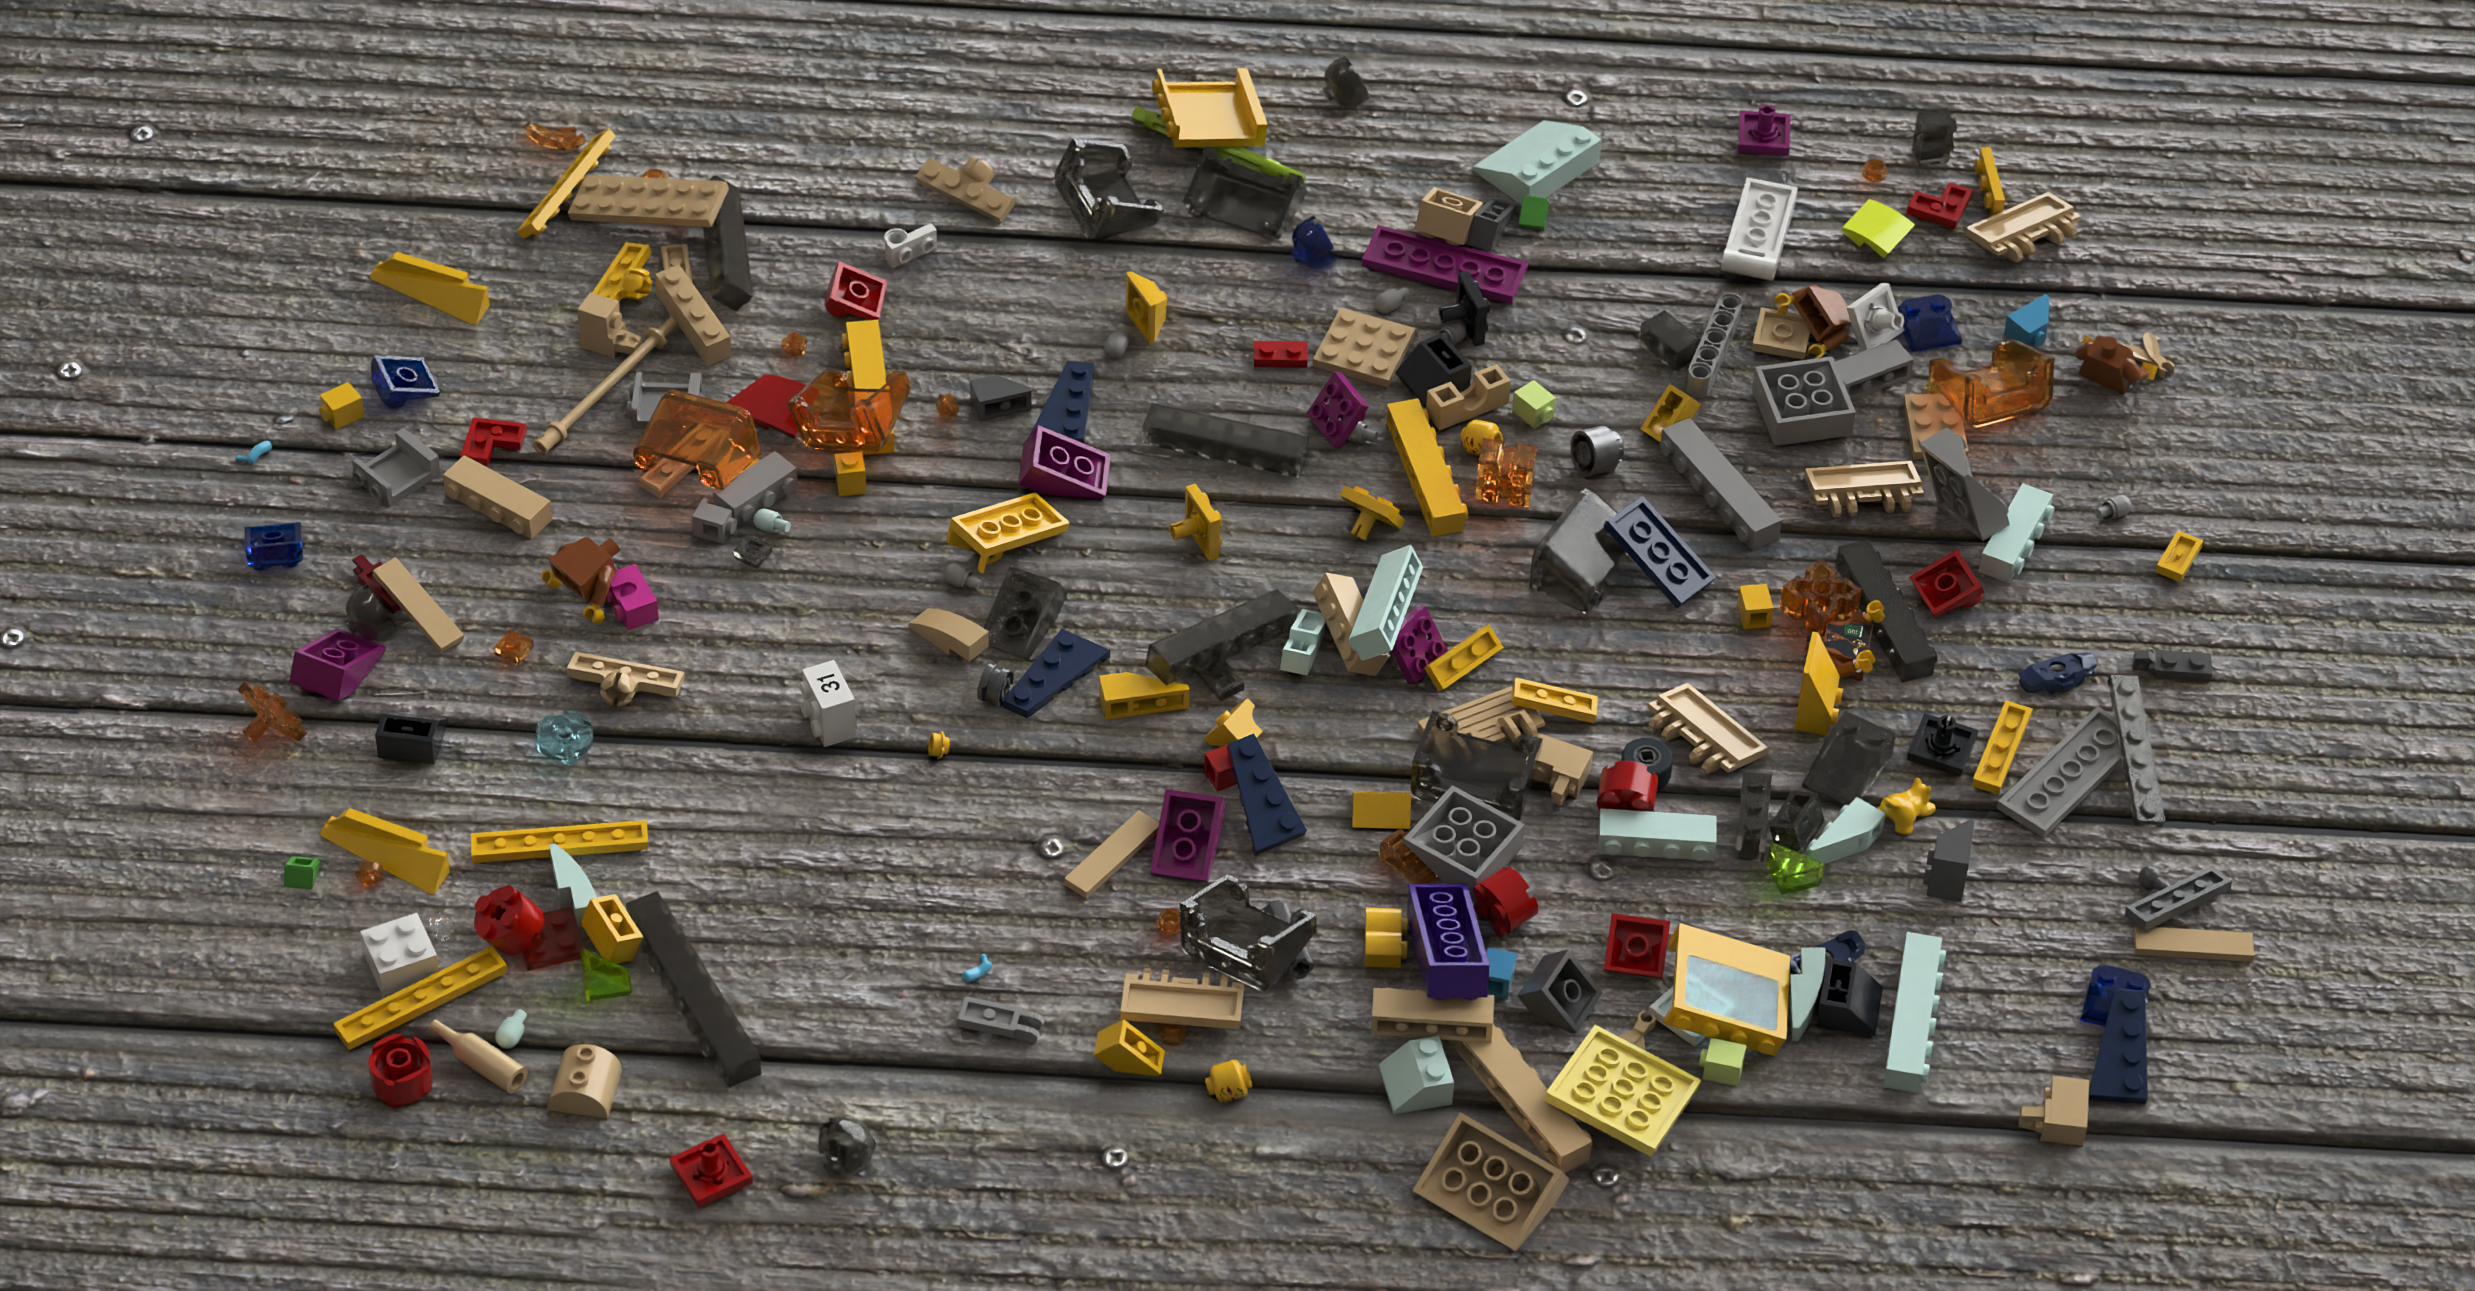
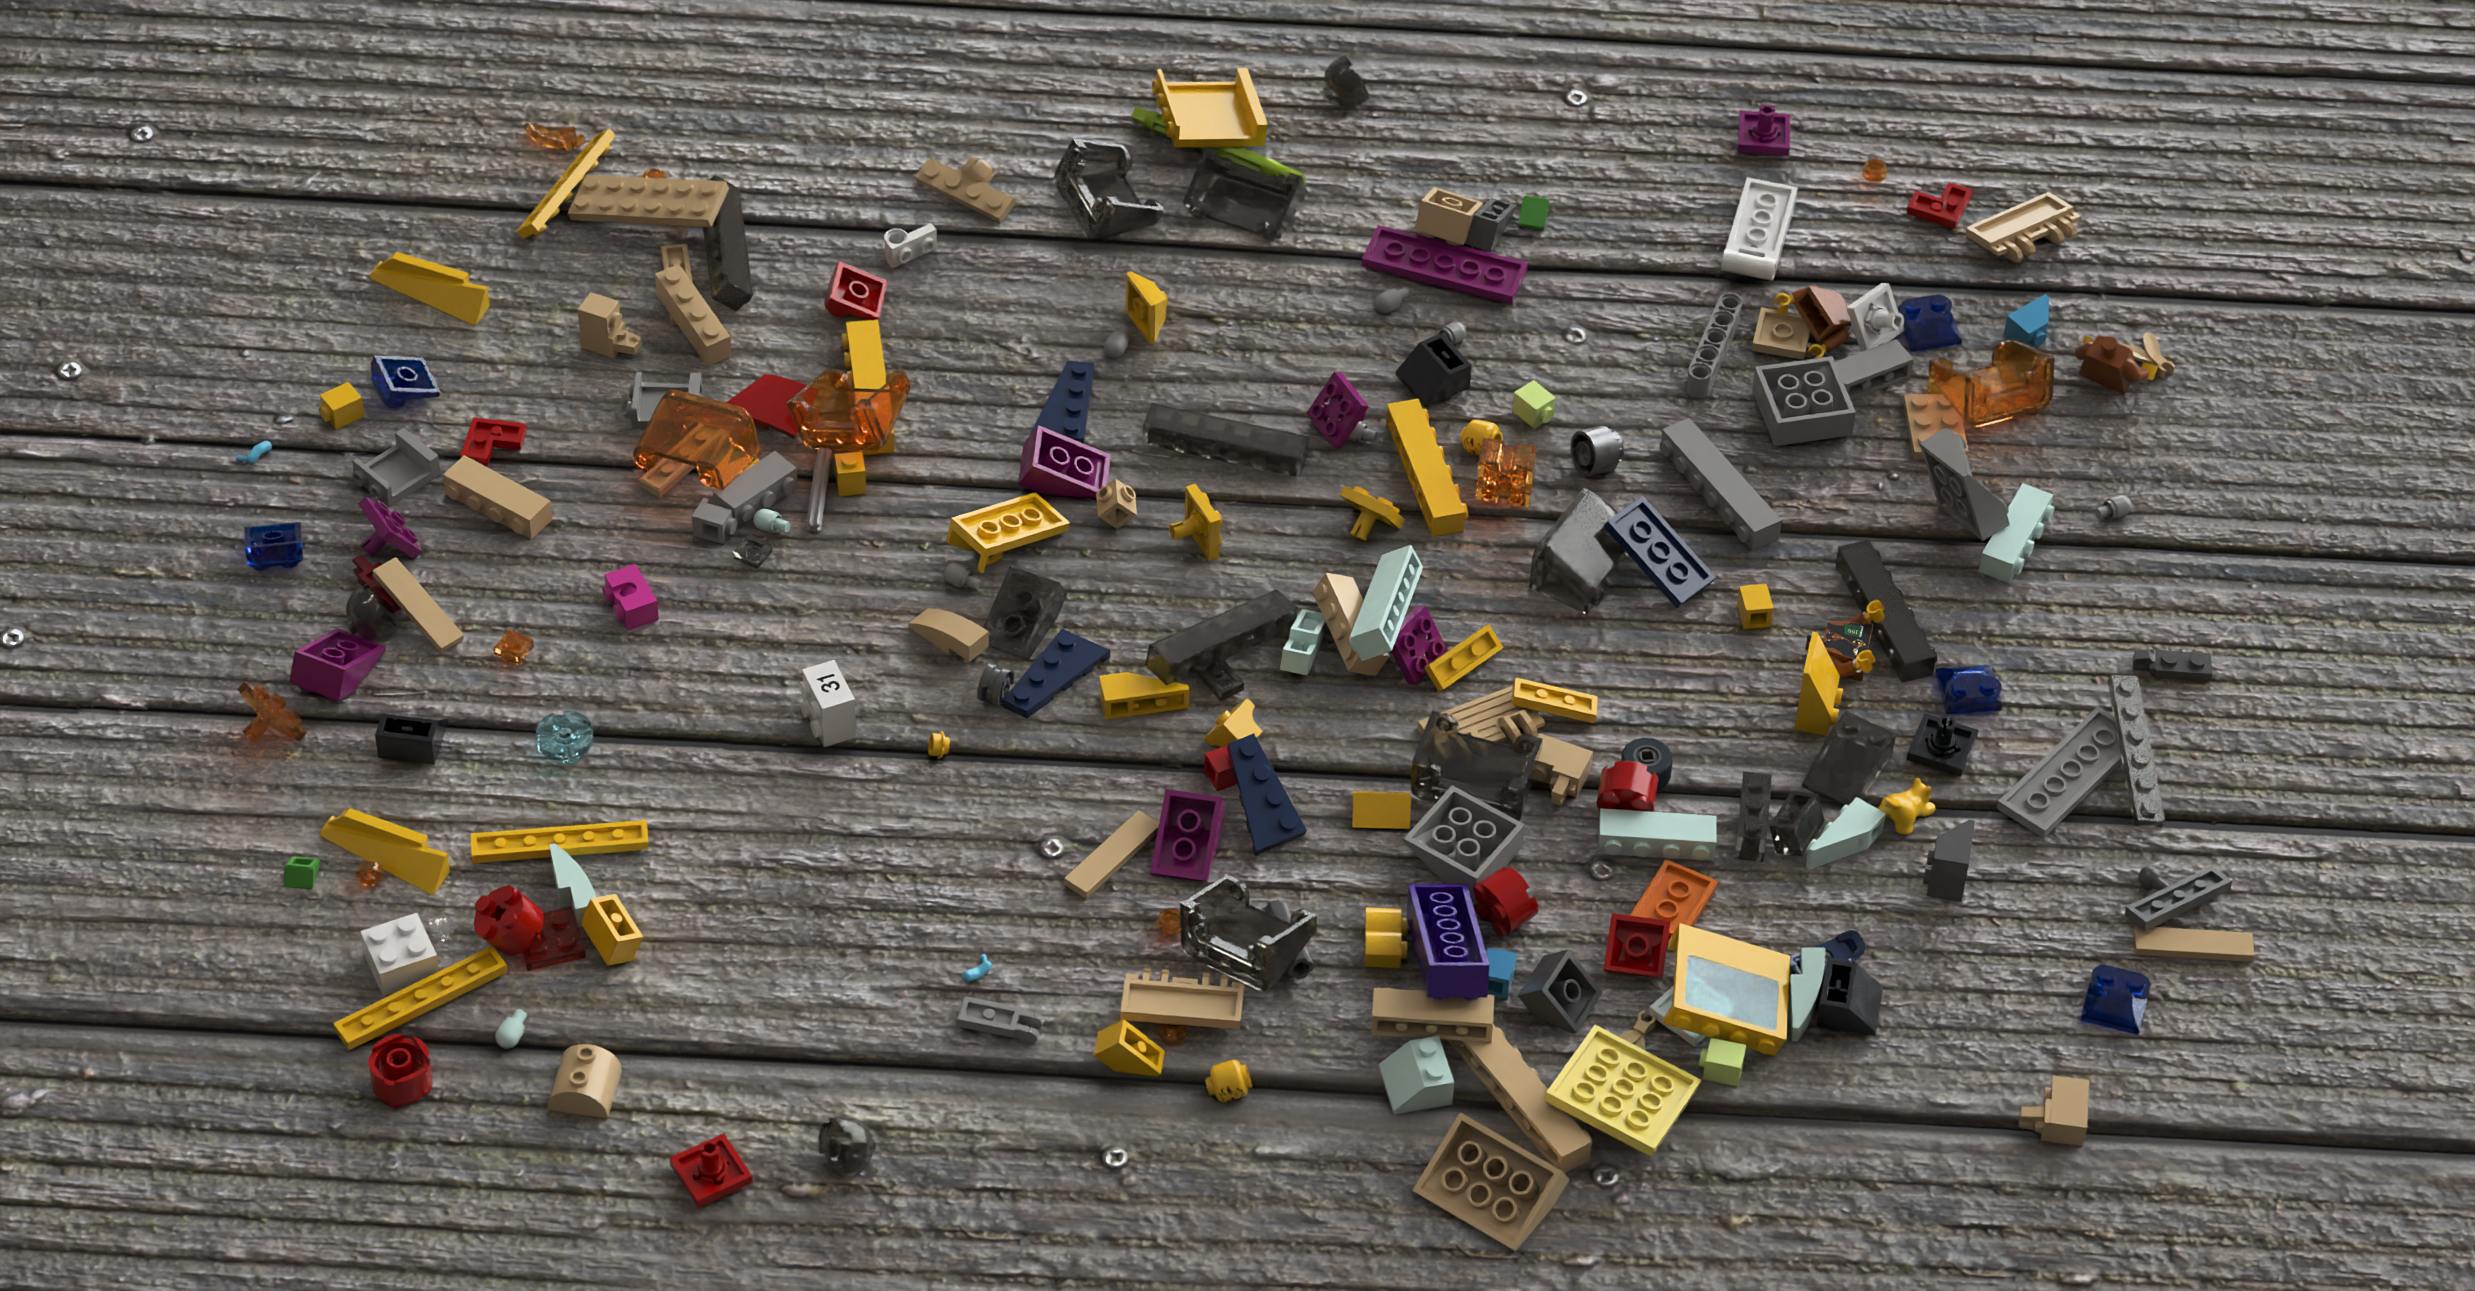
tan piece [429,1020,528,1094] -> none
tan bar [533,318,677,455] -> none
dark orange torso [541,537,620,625] -> none
tan plate [567,652,685,707] -> none
clear neon green slope [580,949,632,1001] -> none
yellow plate [592,242,652,301] -> none
clear smoke brick [625,891,762,1088] -> none
clear orange plate [781,332,808,357] -> none
clear orange plate [935,393,959,419] -> none
dark grey slope [970,375,1032,421] -> none
red plate [1254,341,1308,368] -> none
clear blue cylinder [1290,215,1339,269] -> none
tan plate [1313,307,1415,388] -> none
clear orange slope [1379,829,1438,884] -> none
tan arch [1426,364,1511,430] -> none
black plate [1439,271,1490,346] -> none
light aqua slope [1472,120,1602,205] -> none
clear smoke brick [1639,310,1701,372] -> none
yellow arch [1640,384,1701,442] -> none
tan hinge [1647,683,1768,774] -> none
clear neon green slope [1766,842,1825,895] -> none
clear orange brick [1779,559,1862,636] -> none
tan hinge [1805,461,1924,518] -> none
neon yellow slope [1841,199,1915,258] -> none
light aqua brick [1883,932,1946,1093] -> none
red slope [1909,549,1985,617] -> none
clear smoke brick [1912,108,1957,167] -> none
yellow plate [1972,700,2033,795] -> none
yellow plate [1974,147,2005,216] -> none
dark blue piece [2018,652,2097,694] -> none
dark blue wing [2088,989,2148,1104] -> none
yellow plate [2155,531,2203,582] -> none
none -> magenta plate [358,496,423,559]
none -> light grey axle [806,447,832,533]
none -> tan brick [1096,479,1137,529]
none -> orange tile [1630,859,1718,942]
none -> clear blue slope [1935,664,2003,714]

